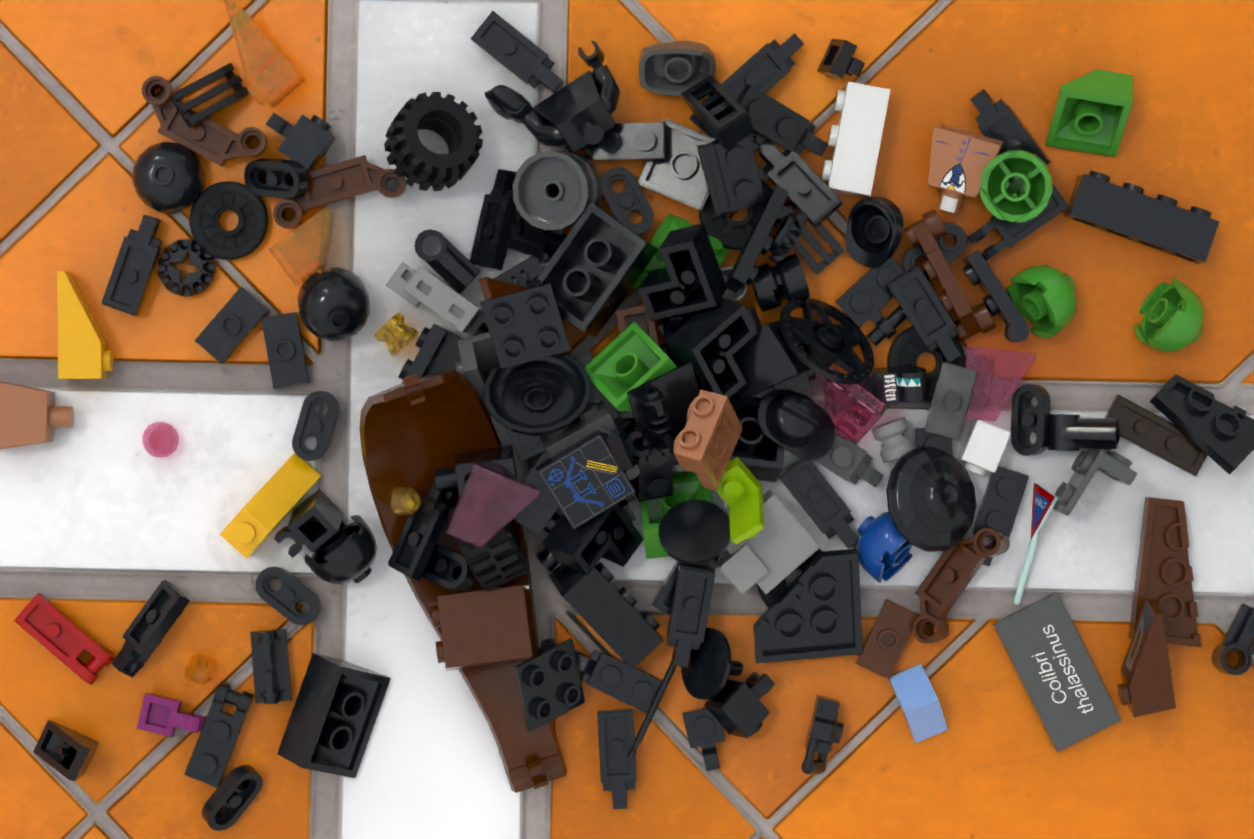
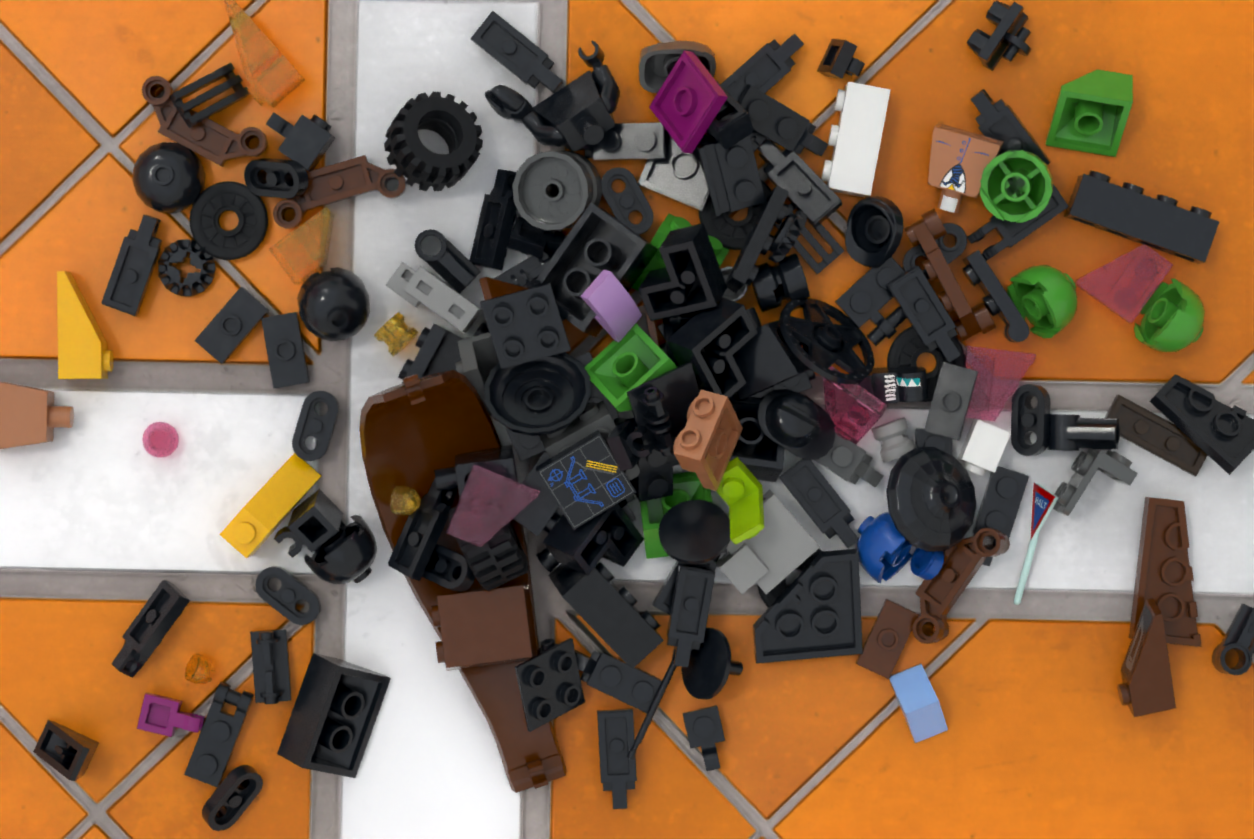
red plate [14,593,115,685] -> none
black brick [704,672,775,738] -> none
black piece [801,695,844,774] -> none
dark grey tile [993,592,1121,752] -> none
none -> lavender slope [580,270,642,342]
none -> magenta tile [649,50,728,153]
none -> blue tile [910,548,944,580]
none -> black hips [967,1,1032,71]
none -> clear pink wing [1075,244,1173,324]

